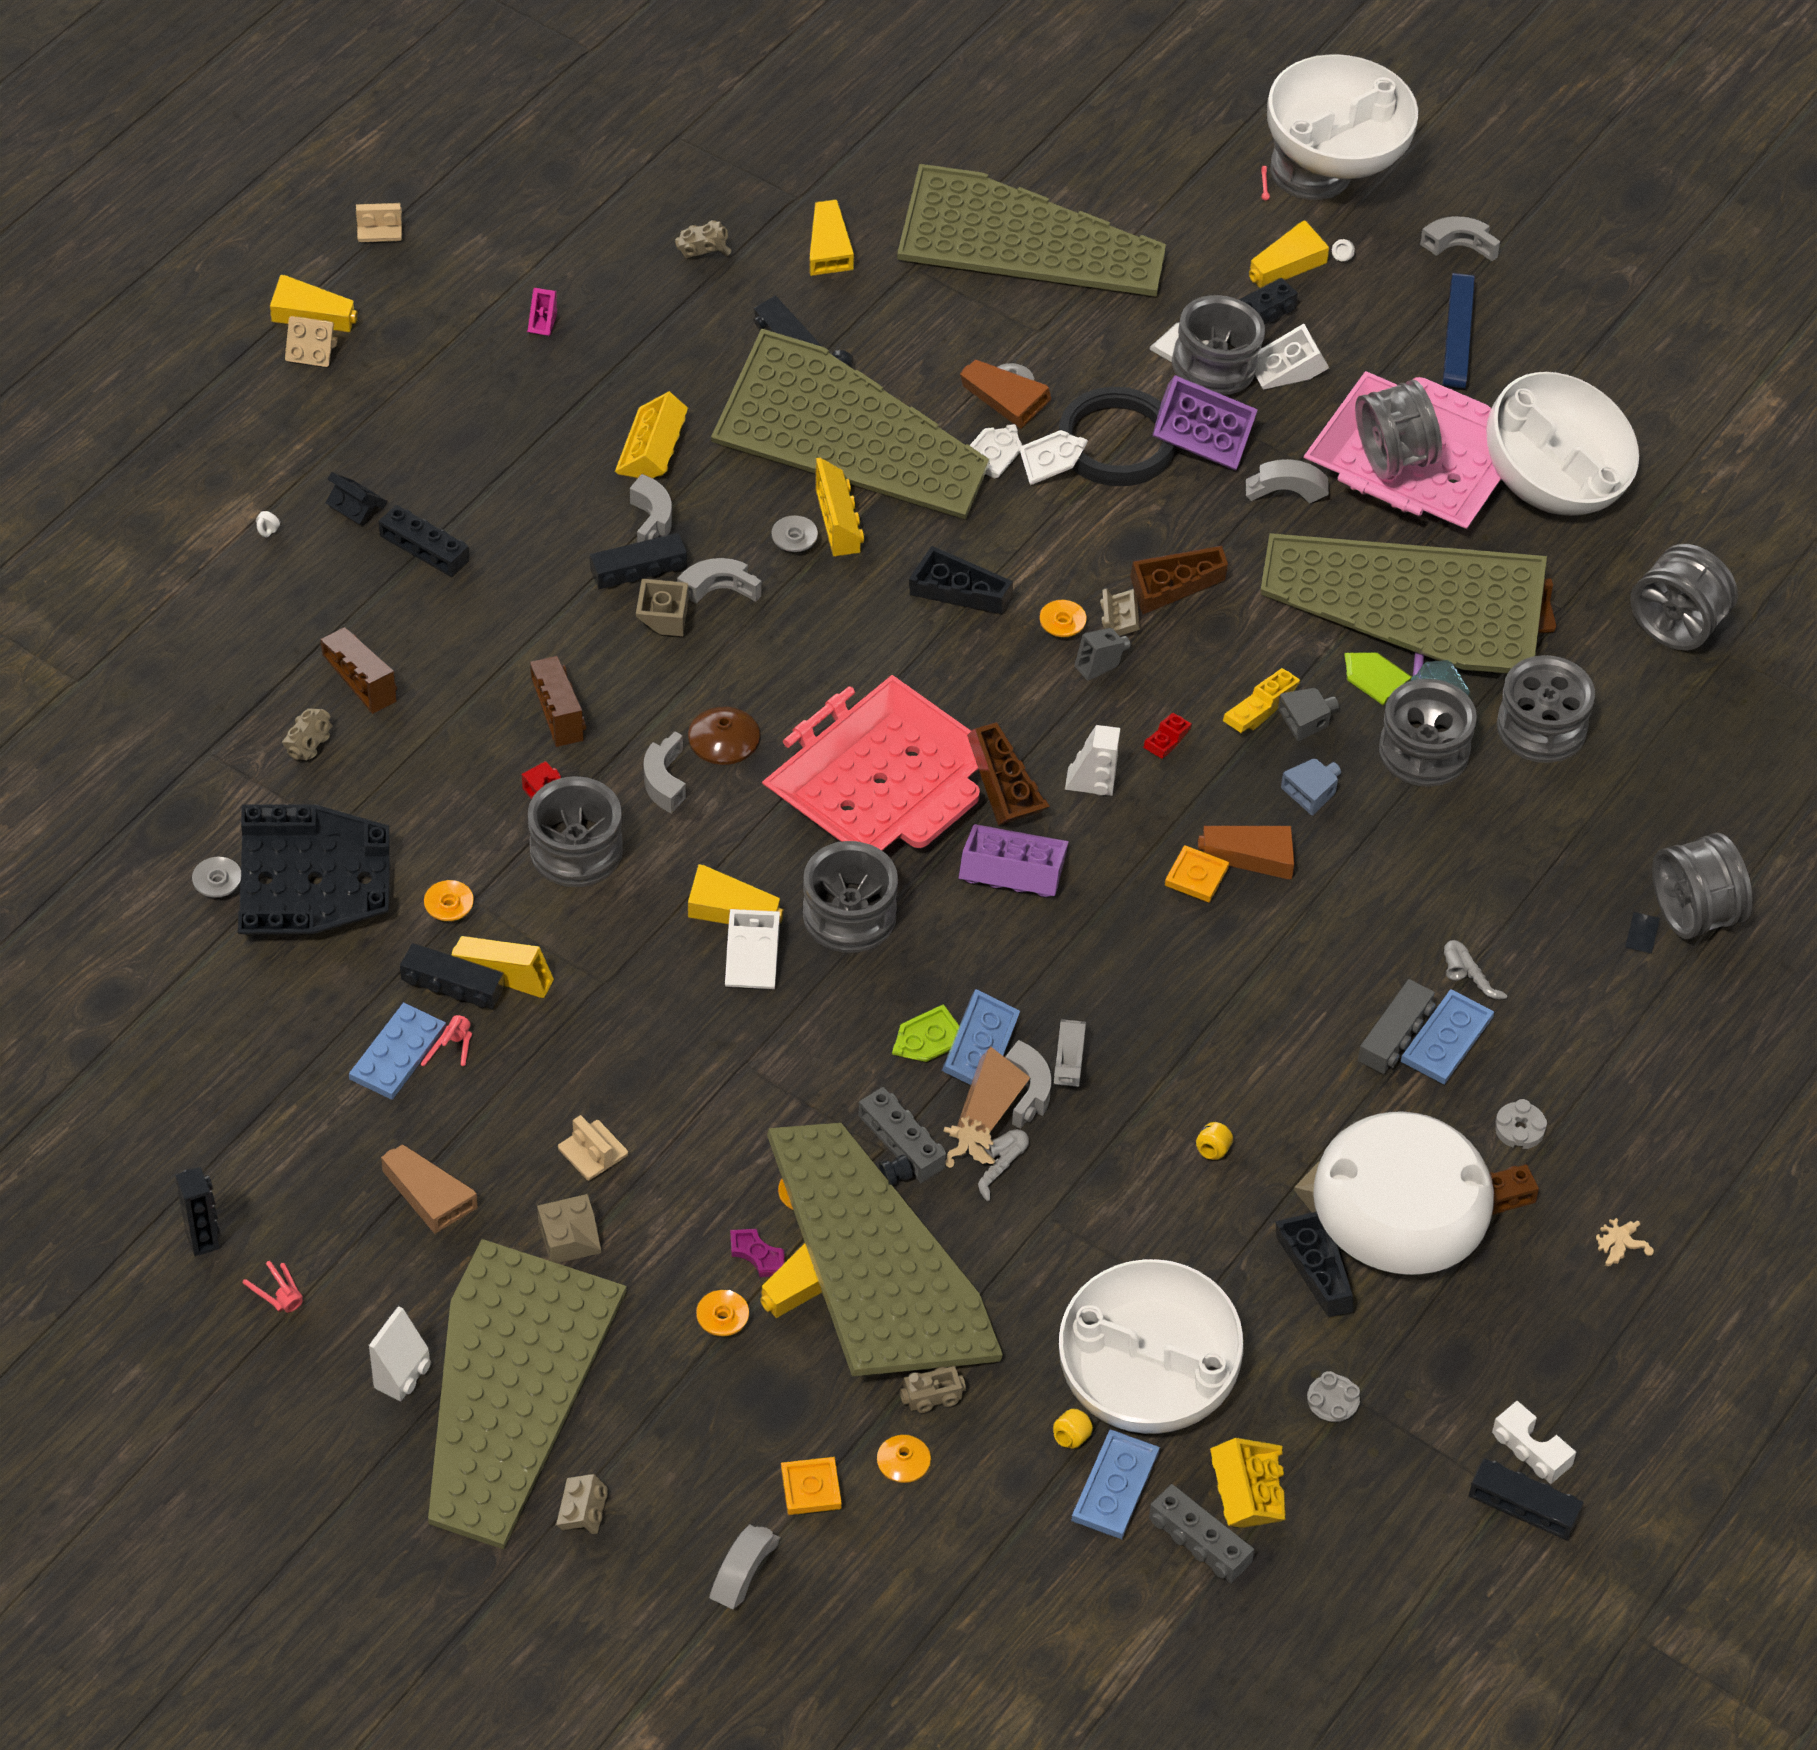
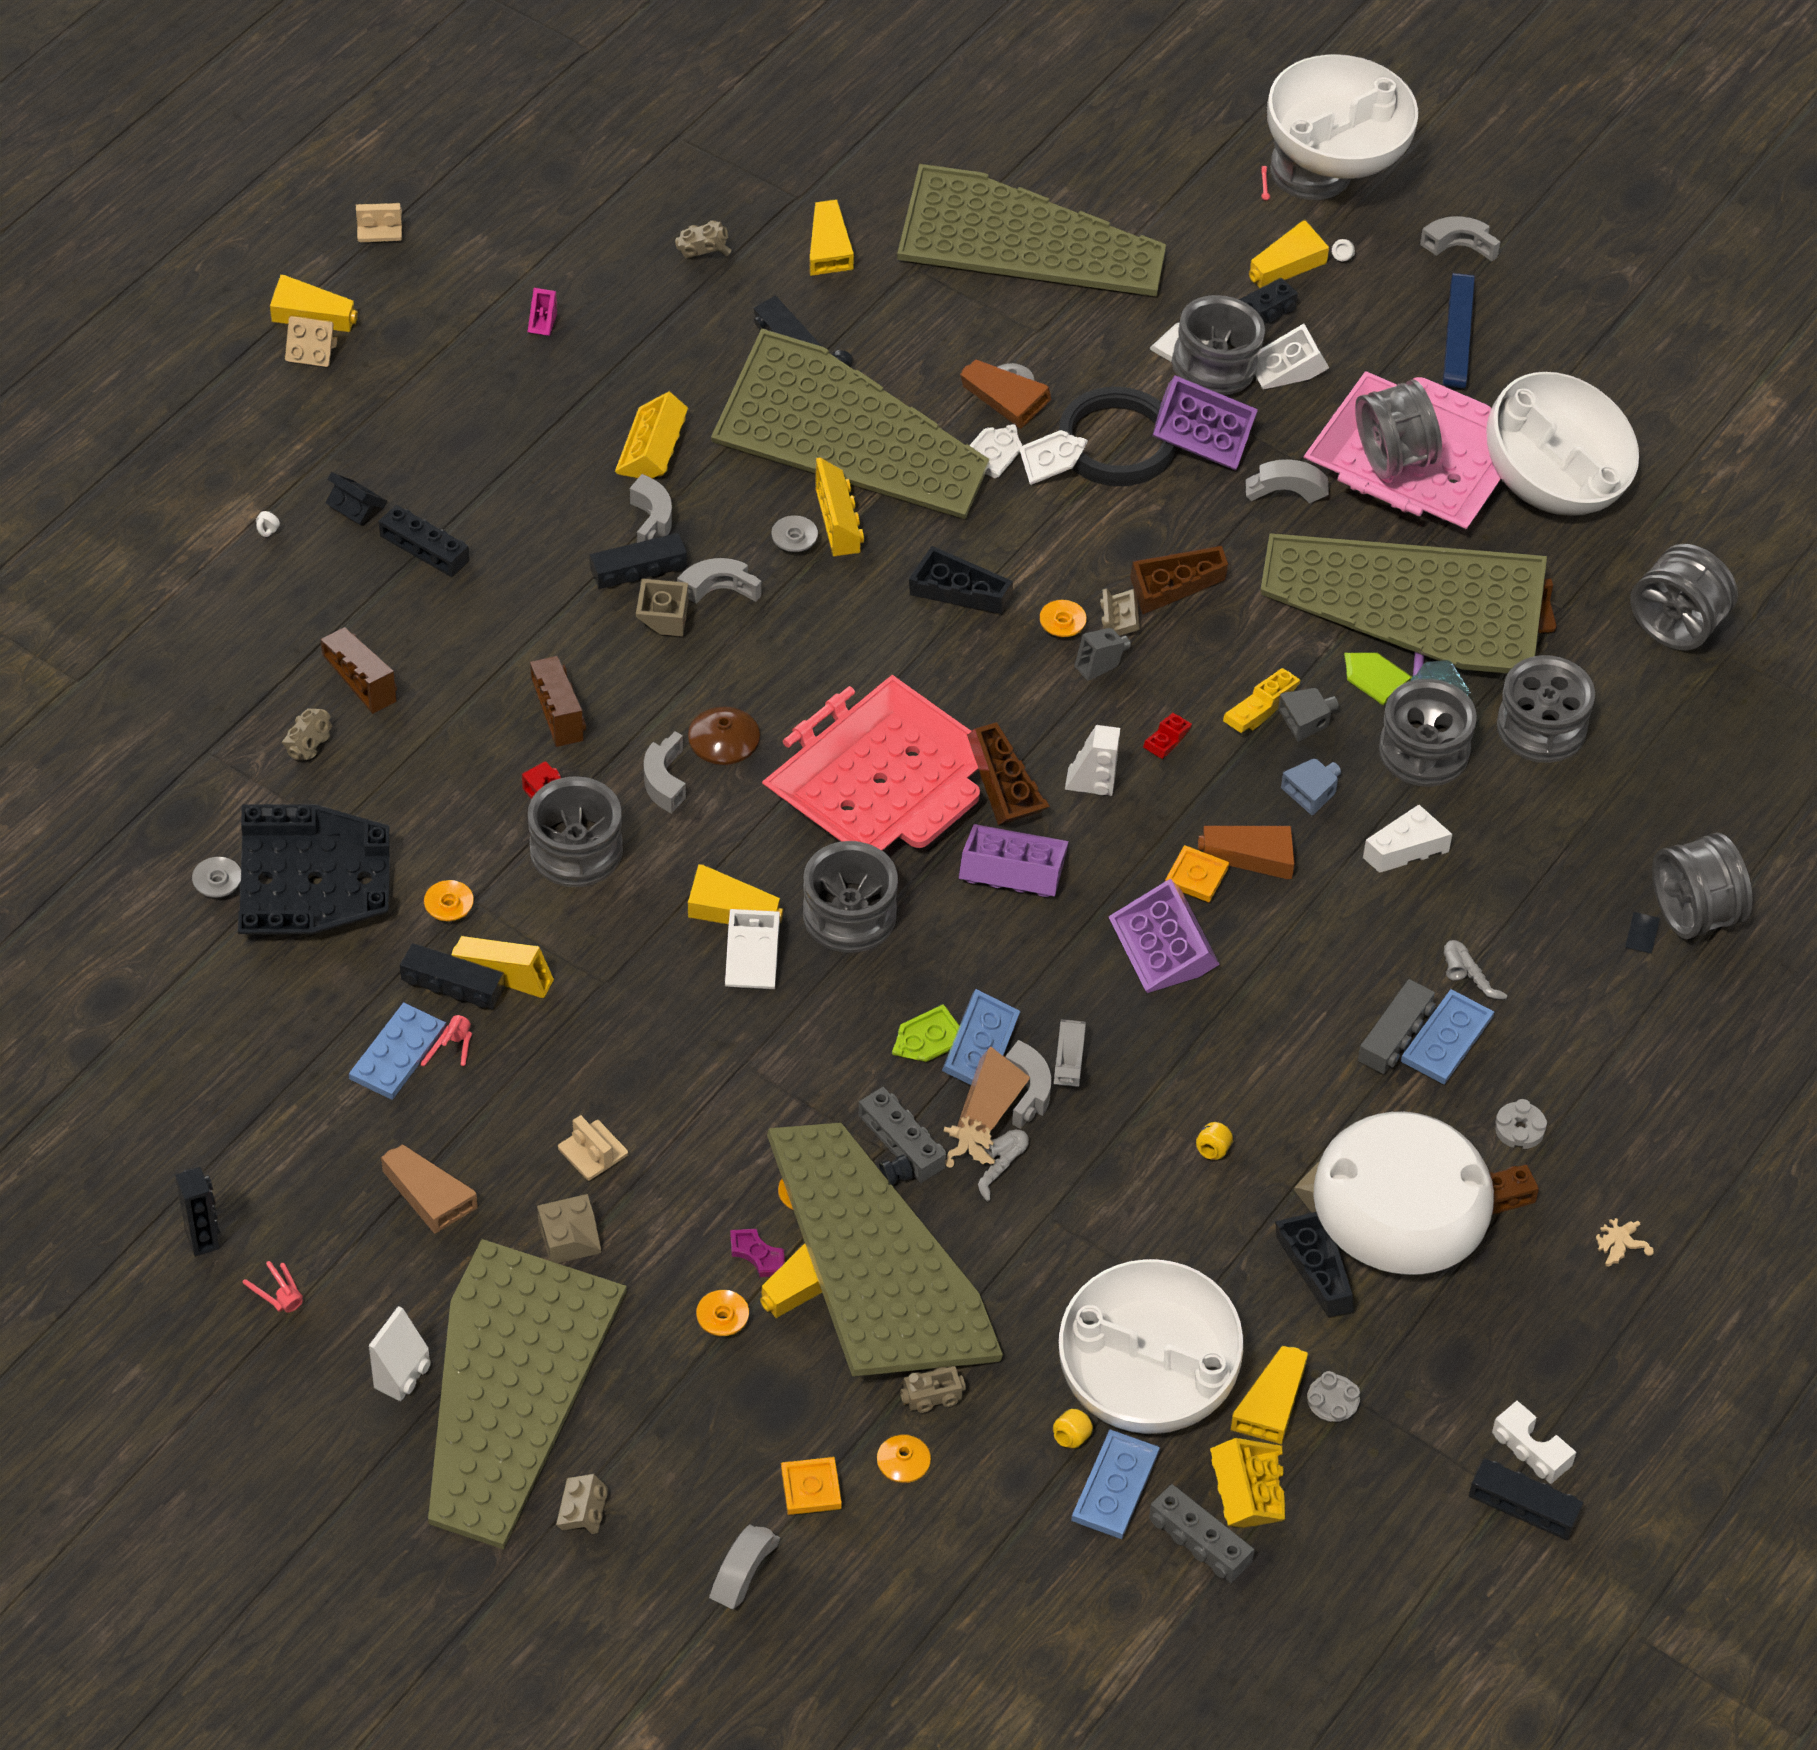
none -> medium lavender slope [1109,878,1220,993]
none -> yellow slope [1231,1346,1308,1444]
none -> white wedge [1363,805,1452,873]

